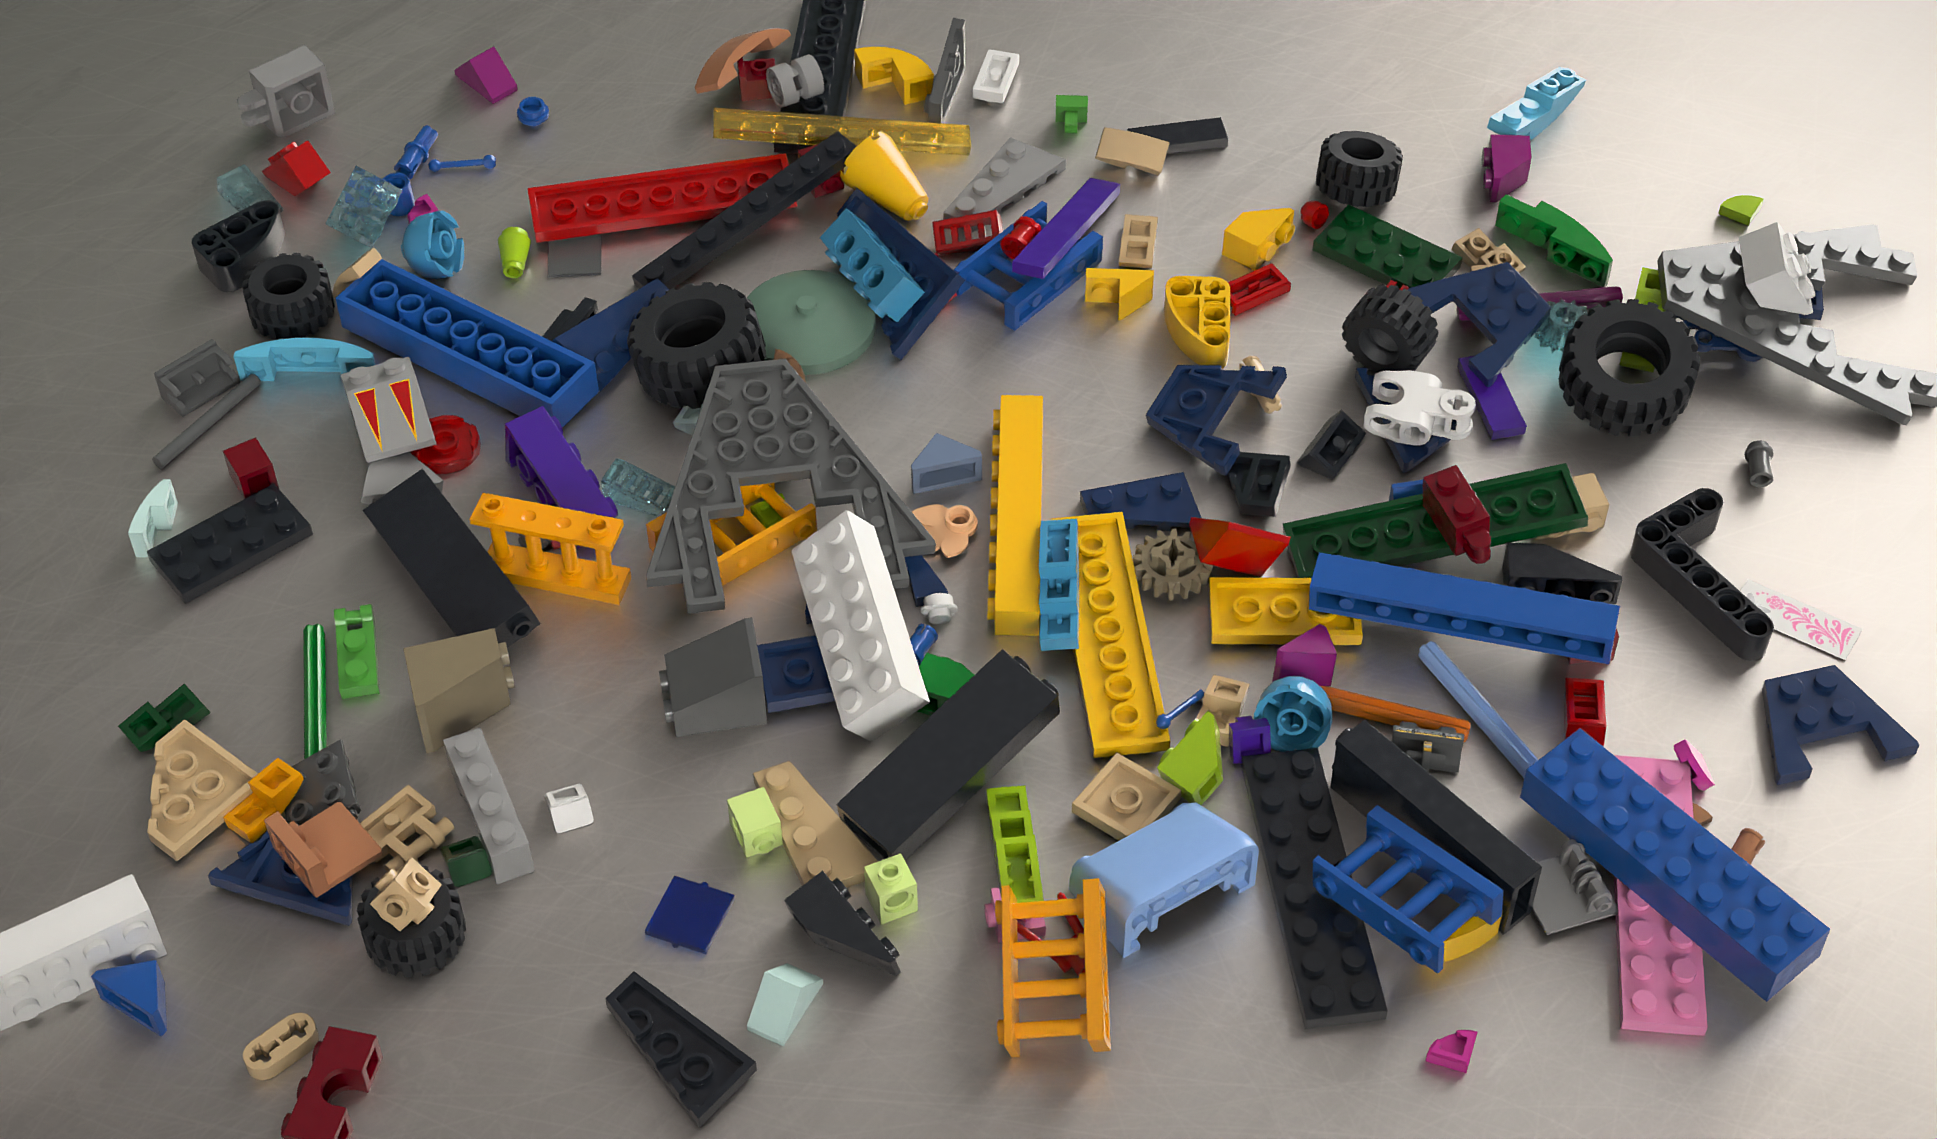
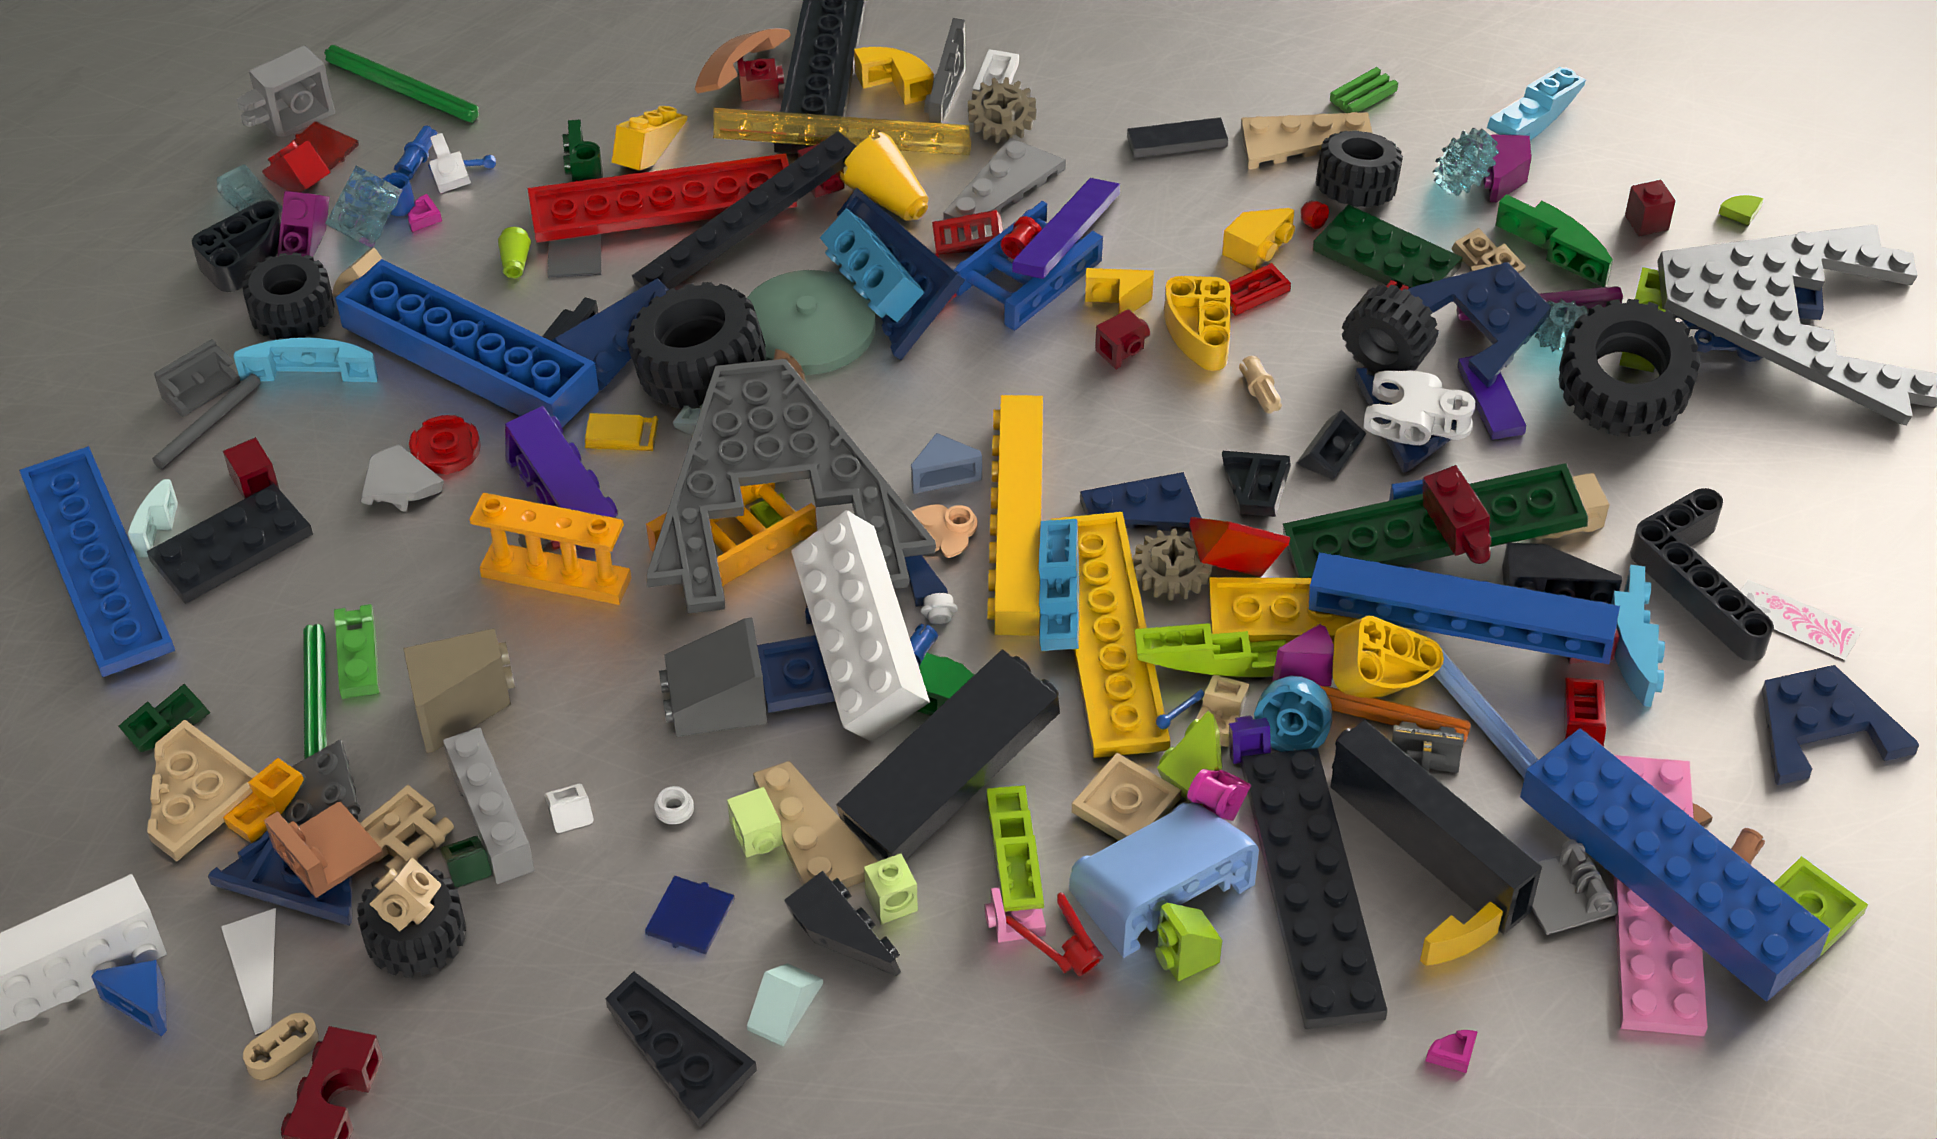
light grey slope [341,356,436,463] -> none
black brick [363,468,541,648] -> none
dark azure cylinder [401,210,464,279] -> none
magenta slope [454,46,518,104] -> none
blue plate [517,97,549,126] -> none
clear light blue slope [601,458,675,517] -> none
light grey wheel [766,54,824,108] -> none
light orange fence [995,878,1111,1058] -> none
bright green tile [1055,95,1088,134] -> none
tan slope [1095,127,1170,176] -> none
tan slope [1119,214,1158,269] -> none
dark blue wing [1146,365,1287,476] -> none
blue fence [1313,805,1504,974] -> none
dark pink tile [1674,739,1715,791] -> none
white slope [1739,221,1815,315] -> none
dark grey pin [1744,440,1773,487] -> none
none -> blue plate [19,446,175,678]
none -> white sticker [221,908,276,1035]
none -> magenta slope [278,191,330,257]
none -> clear red piece [288,121,359,171]
none -> green axle [324,45,480,123]
none -> white plate [429,133,471,194]
none -> dark green plate [562,119,603,182]
none -> yellow piece [585,413,659,451]
none -> yellow slope [611,106,688,171]
none -> white plate [654,786,694,824]
none -> dark tan gear [968,77,1037,143]
none -> dark red brick [1095,309,1150,370]
none -> lime slope [1135,623,1286,677]
none -> lime slope [1155,903,1222,982]
none -> dark pink piece [1187,769,1251,821]
none -> tan wing [1241,112,1373,170]
none -> bright green tile [1330,67,1398,113]
none -> yellow beam [1332,616,1444,698]
none -> clear light blue gear [1433,128,1499,196]
none -> medium azure slope [1611,565,1665,707]
none -> dark red brick [1625,179,1676,237]
none -> lime plate [1774,856,1868,961]

